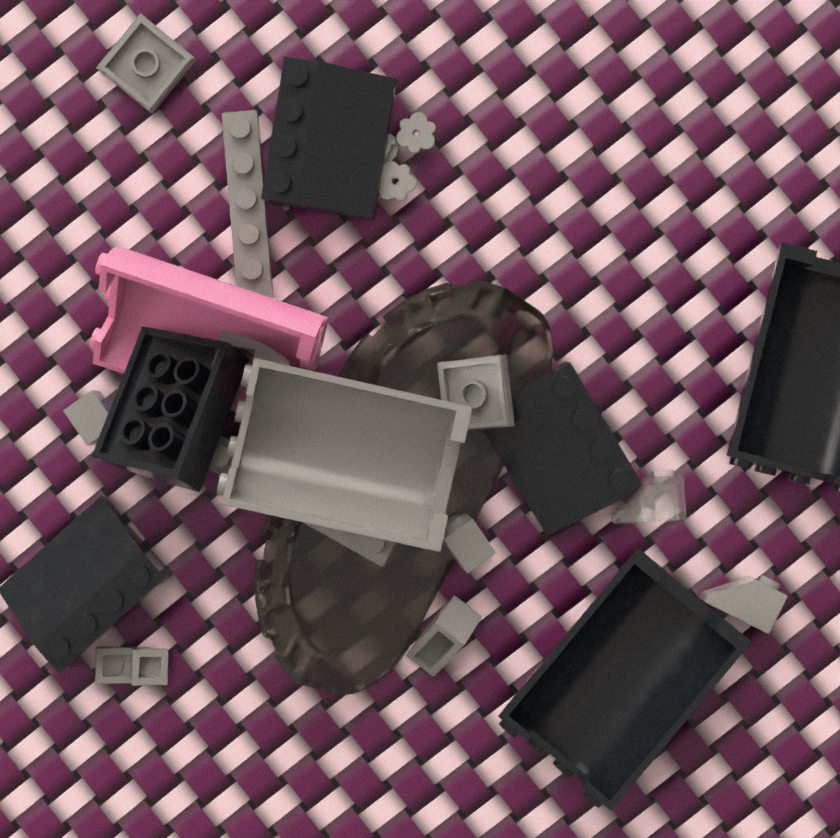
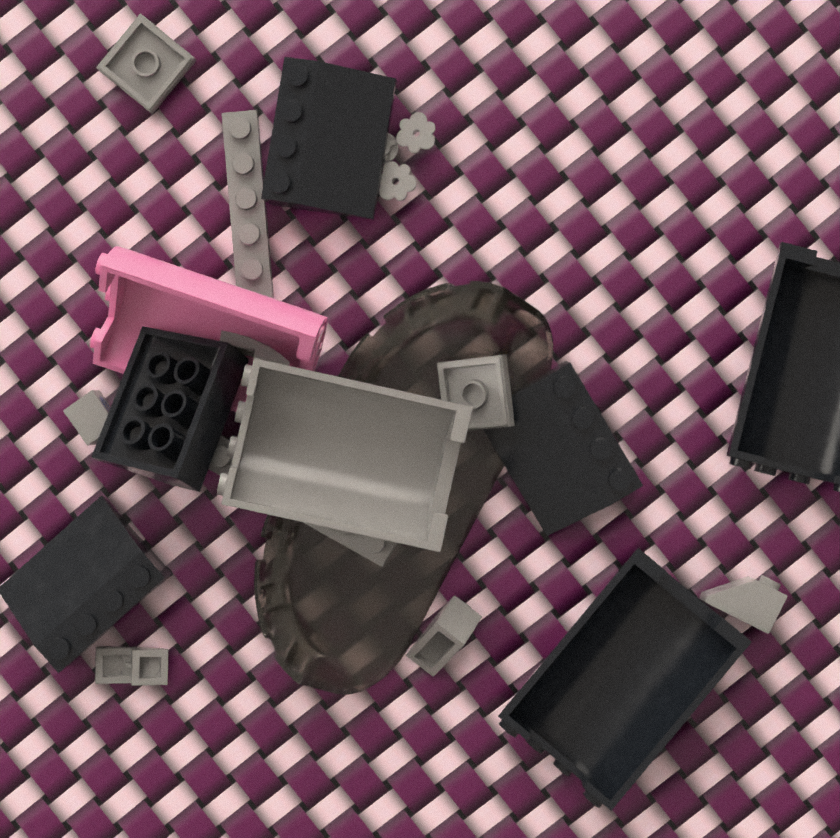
light grey brick [443,513,496,574] -> none
clear slope [610,469,686,524] -> none

